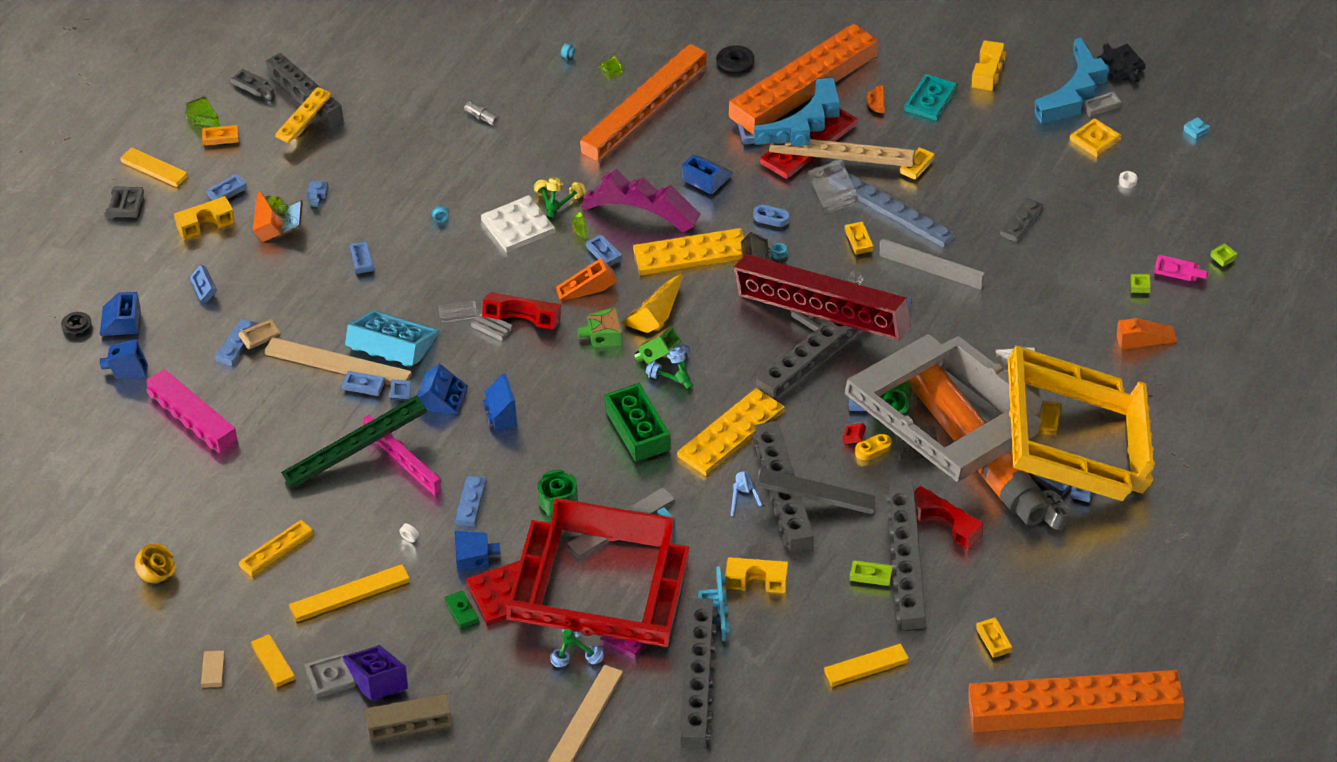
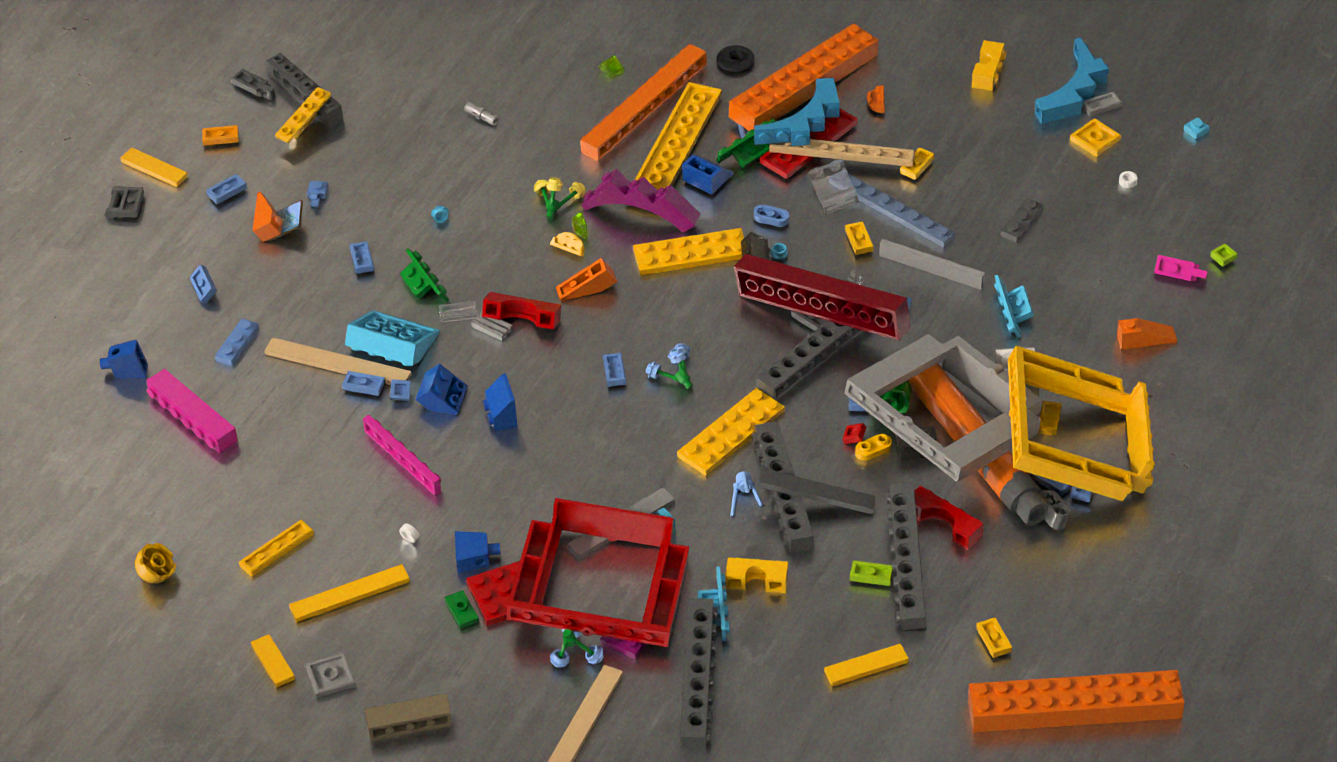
black gear [61,312,92,336] -> none
blue slope [100,292,140,336] -> none
yellow arch [174,196,235,240] -> none
clear neon green slope [185,96,220,128] -> none
tan tile [201,650,225,688] -> none
tan tile [239,319,281,350] -> none
clear neon green slope [265,196,289,217] -> none
dark green plate [281,395,427,490] -> none
dark purple slope [342,645,408,700] -> none
medium blue plate [455,475,487,527] -> none
white plate [481,195,555,253] -> none
green brick [537,470,578,516] -> none
medium azure plate [561,43,575,60] -> none
bright green torso [577,307,623,347] -> none
medium blue plate [586,234,622,266] -> none
green brick [604,382,671,462] -> none
yellow wedge [622,273,683,333] -> none
bright green torso [634,326,682,364] -> none
teal tile [904,74,958,121] -> none
black plate [1097,43,1146,84] -> none
lime plate [1131,274,1151,293] -> none
none -> green bracket [399,248,450,302]
none -> yellow plate [550,232,585,257]
none -> medium blue plate [603,353,626,387]
none -> yellow plate [635,82,722,190]
none -> green bracket [716,119,776,168]
none -> medium azure bracket [994,275,1035,338]

